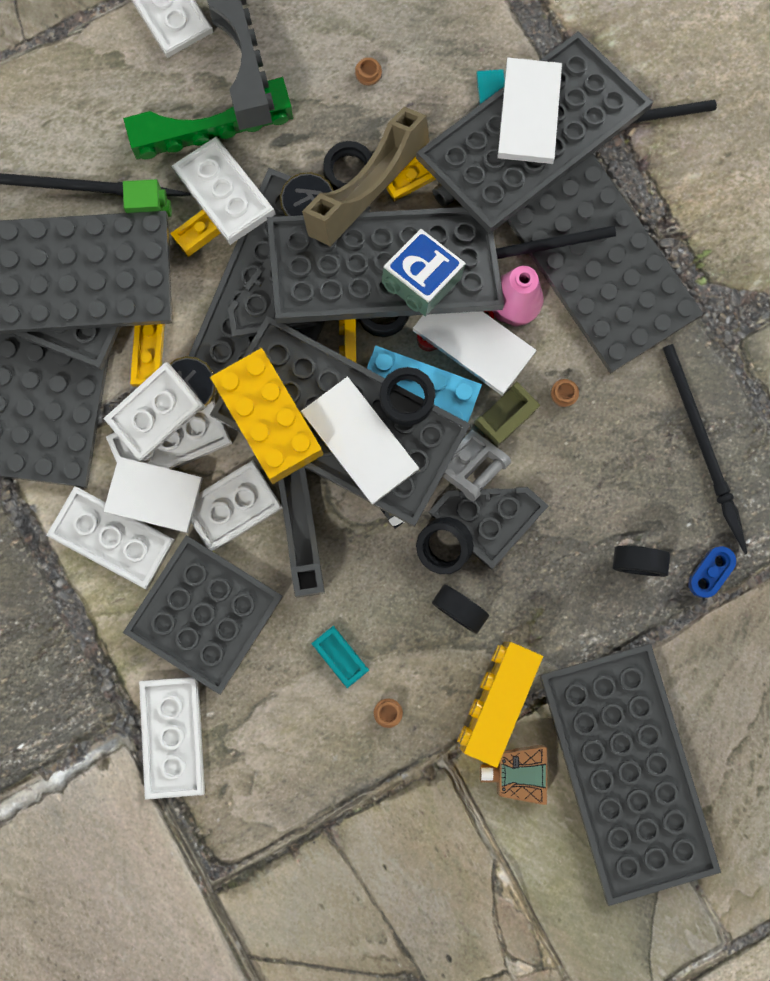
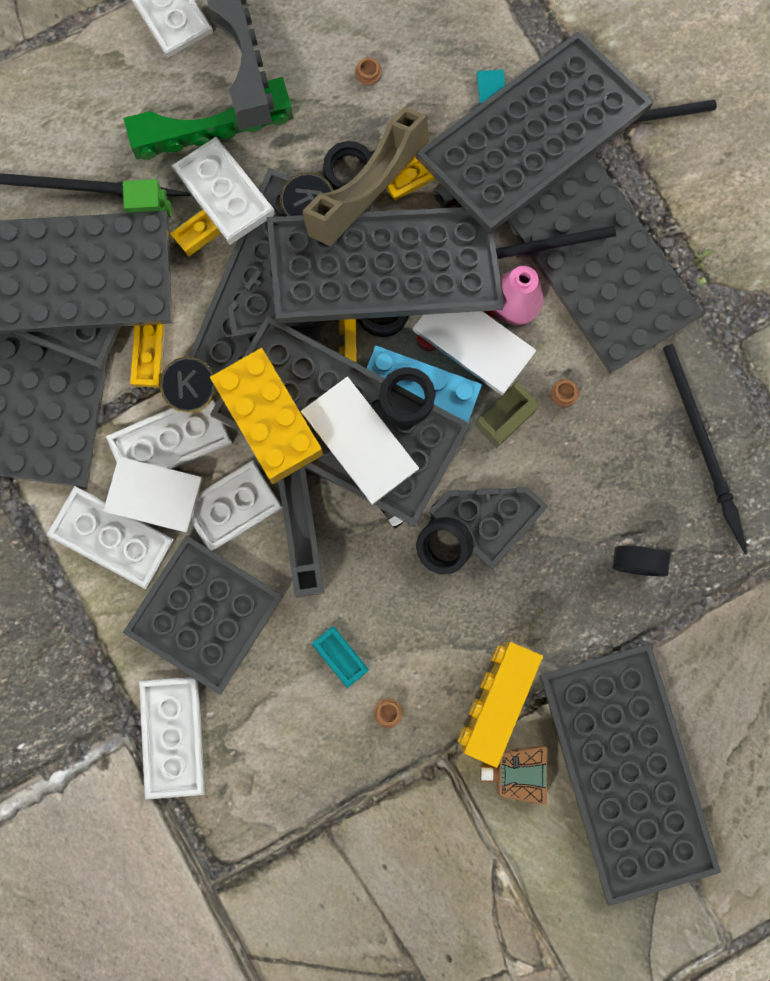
white tile [103,362,205,462] -> none
piece [381,229,466,317] -> none
black tyre [432,585,489,634] -> none
light grey plate [442,429,511,501] -> none
white tile [498,58,562,164] -> none
blue plate [688,546,736,598] -> none

